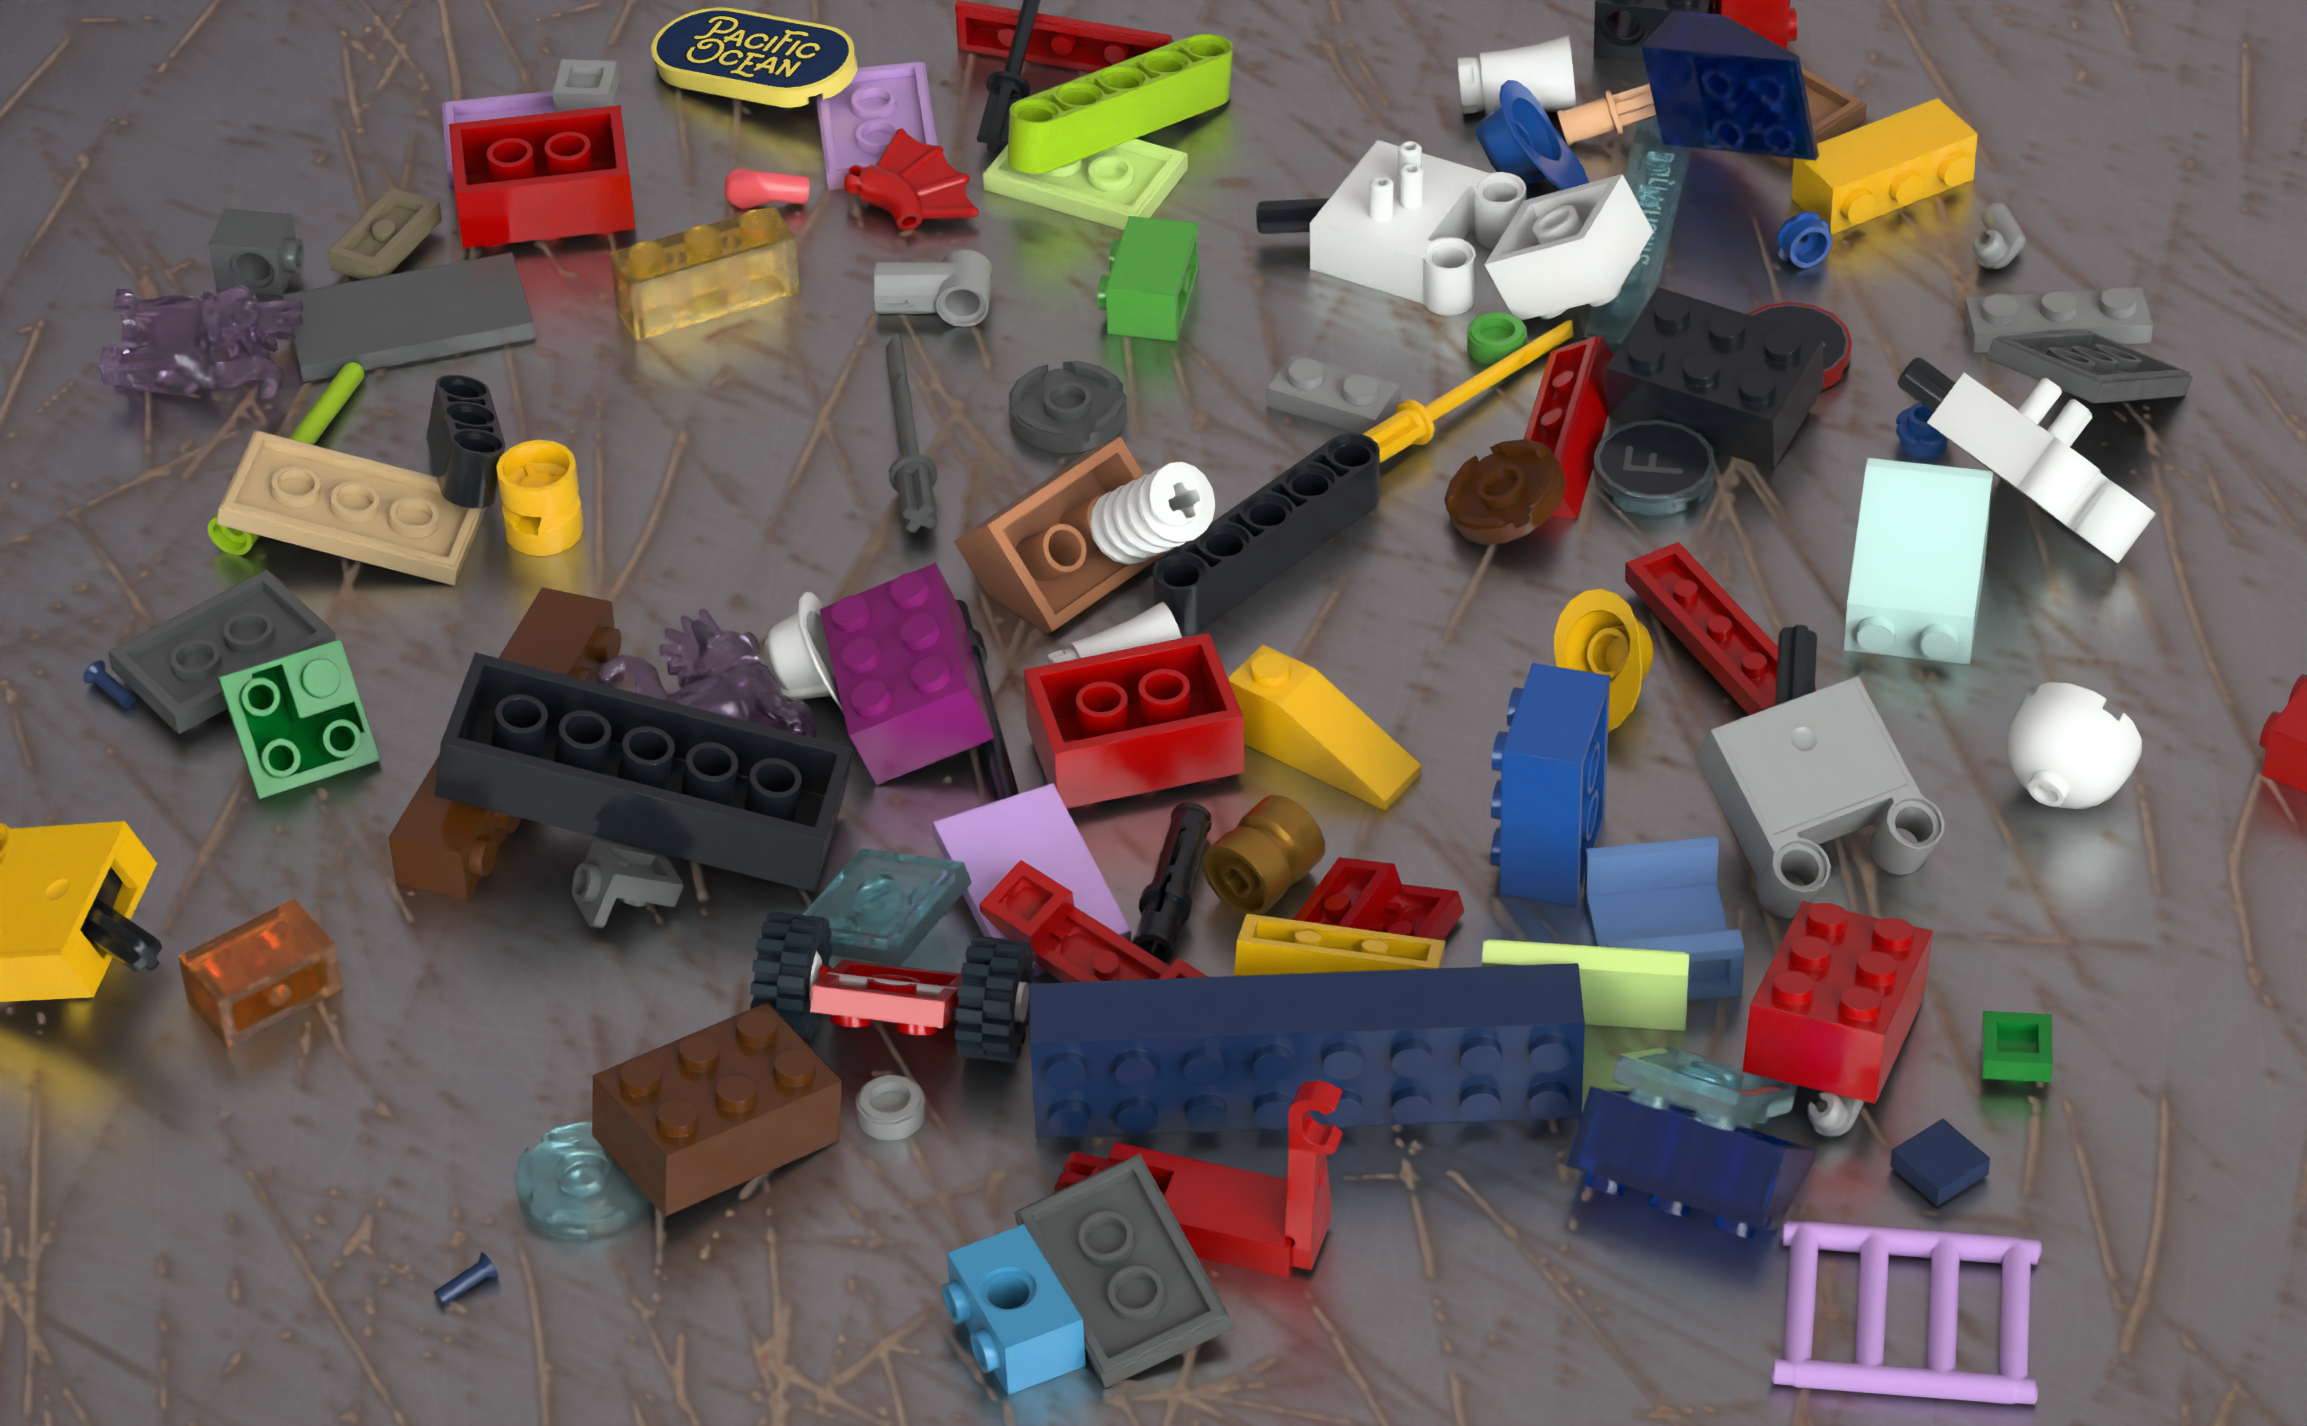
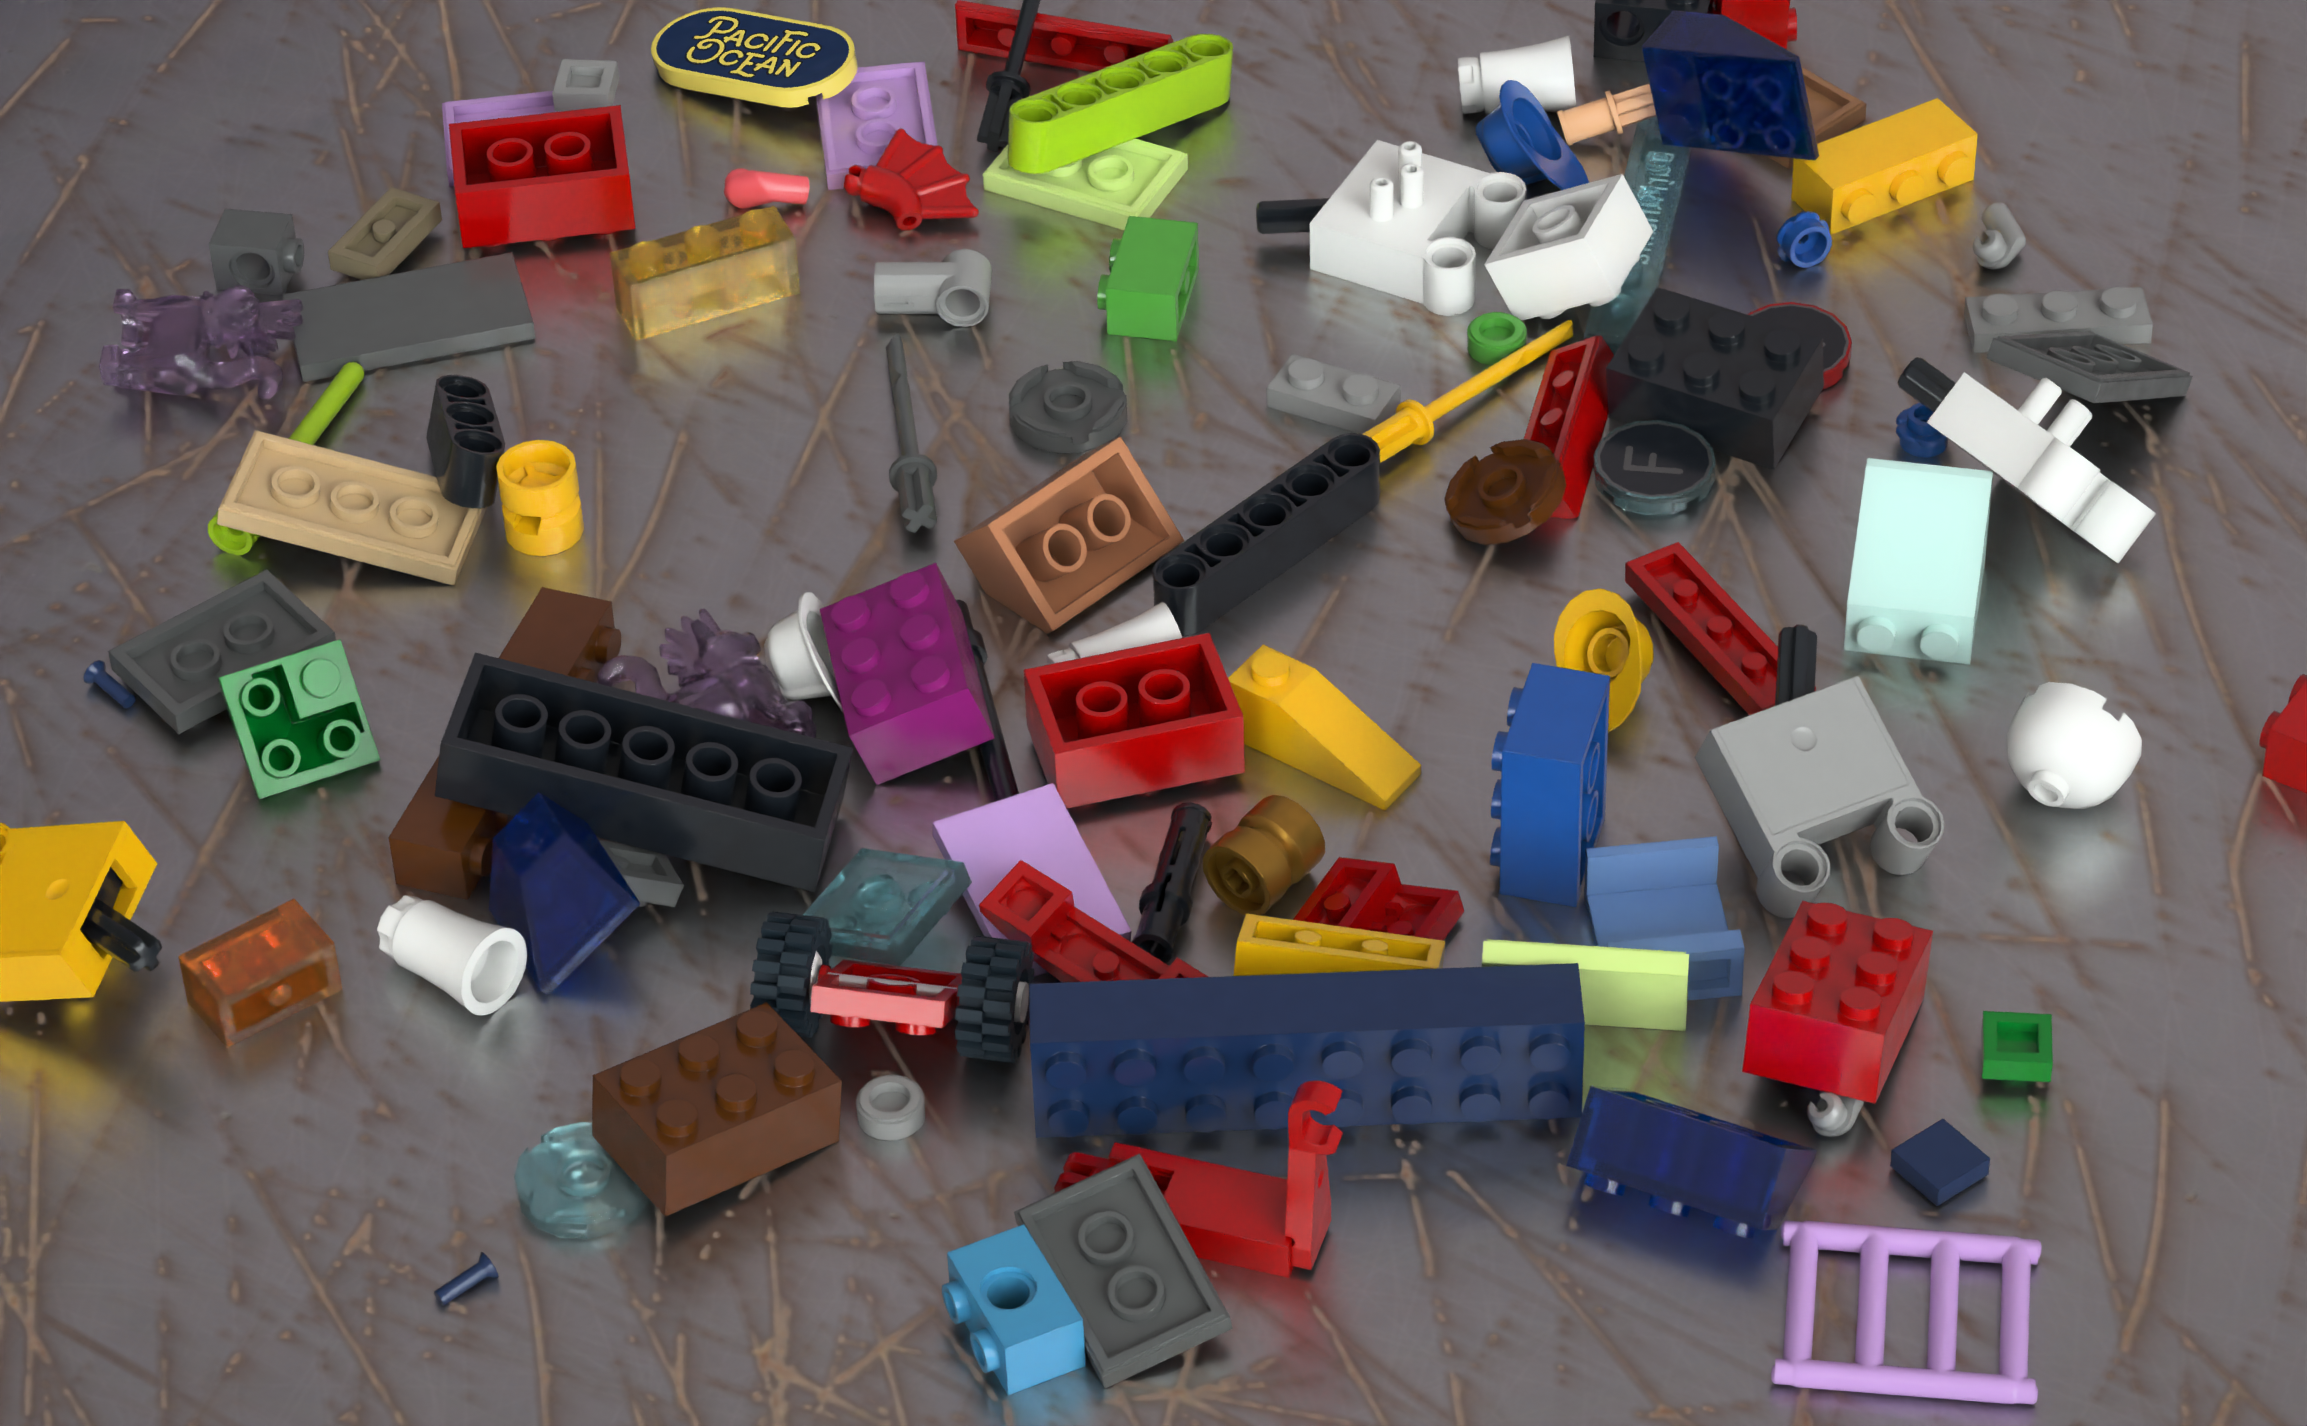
white piece [1090,462,1215,565] -> none
clear light blue plate [1611,1046,1798,1131] -> none
none -> white plant [377,895,527,1016]
none -> clear blue slope [489,792,641,995]

